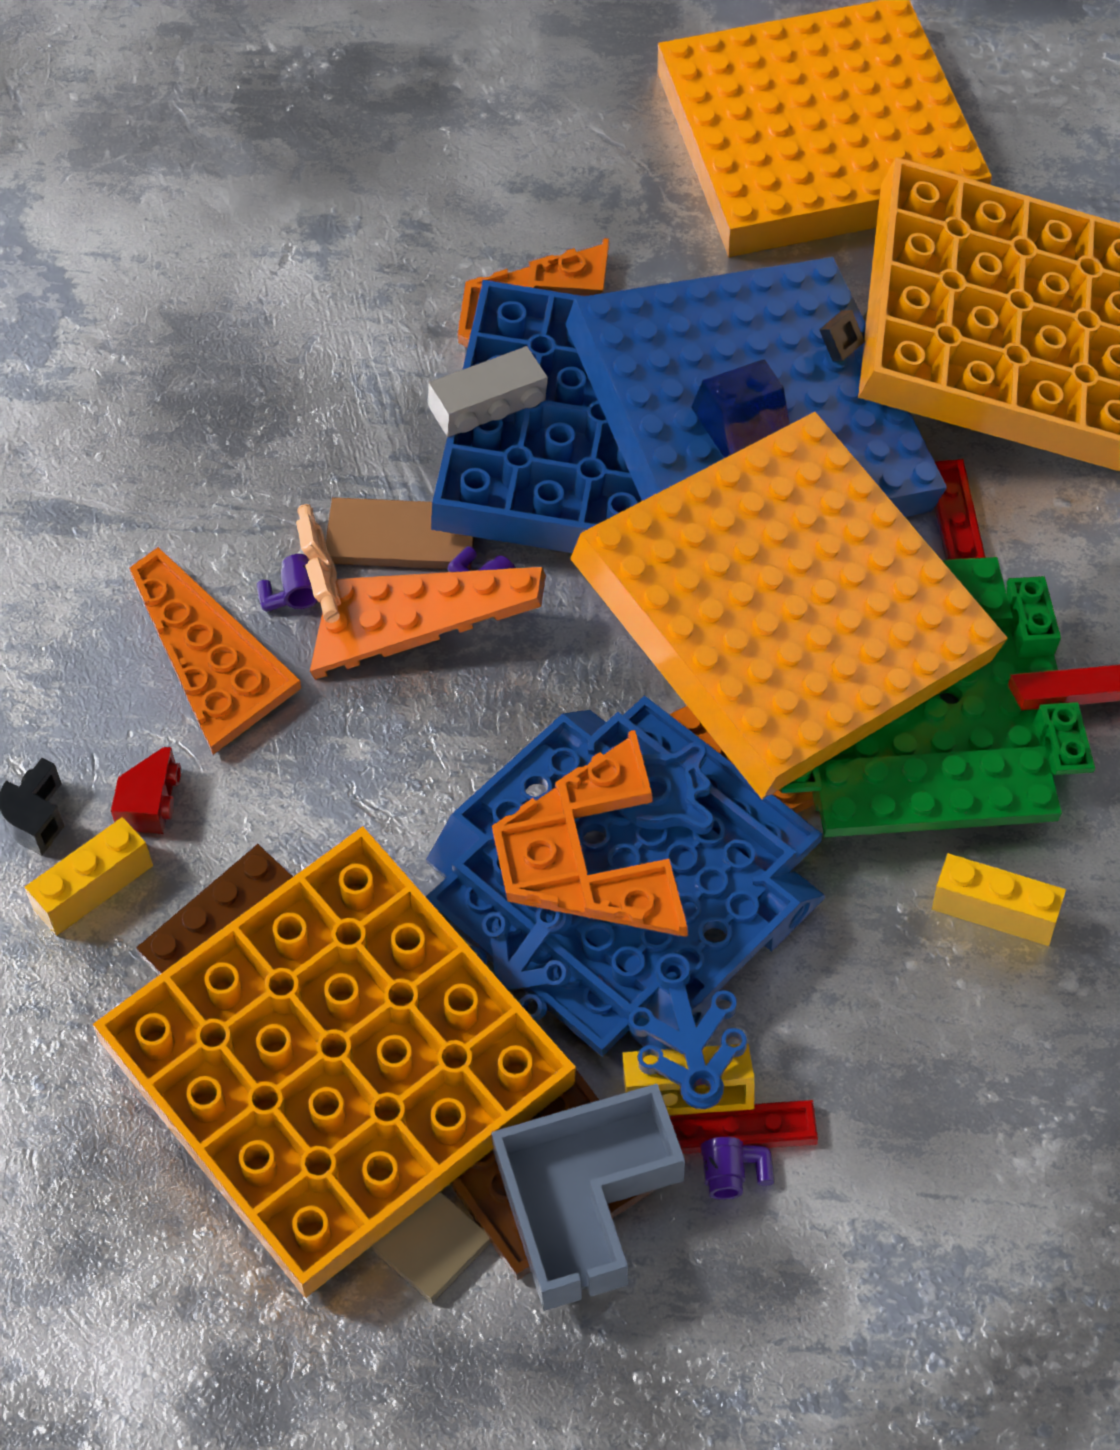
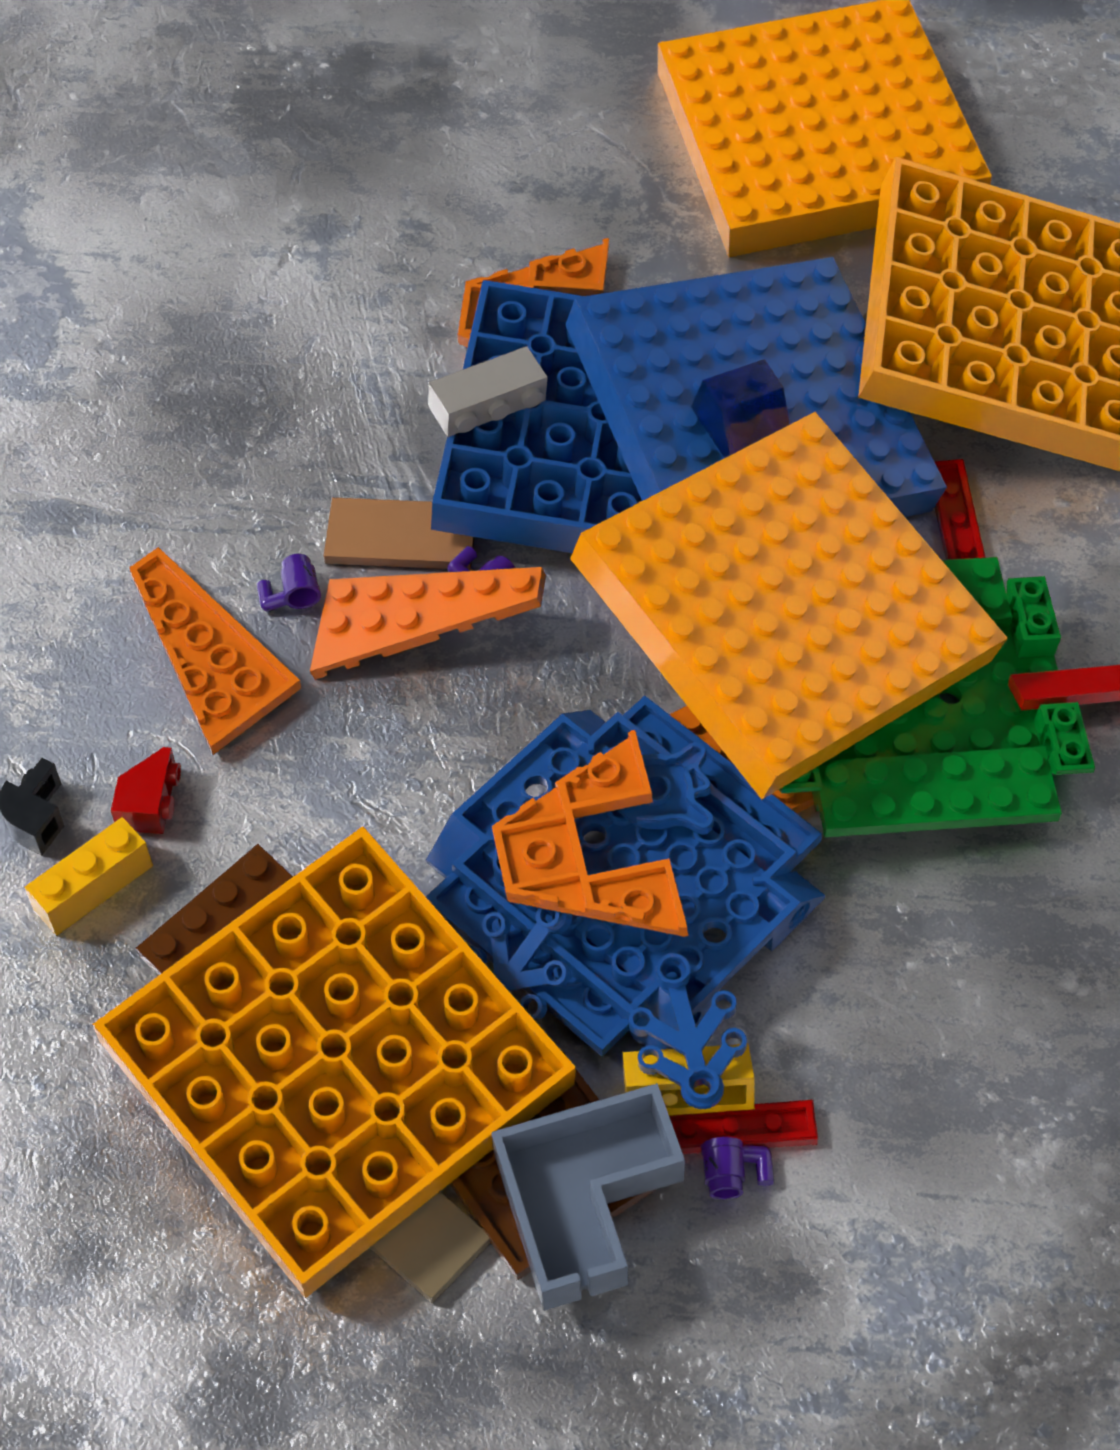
light nougat piece [296,504,341,623] -> none
black plate [819,310,865,361] -> none
yellow brick [931,853,1066,946] -> none

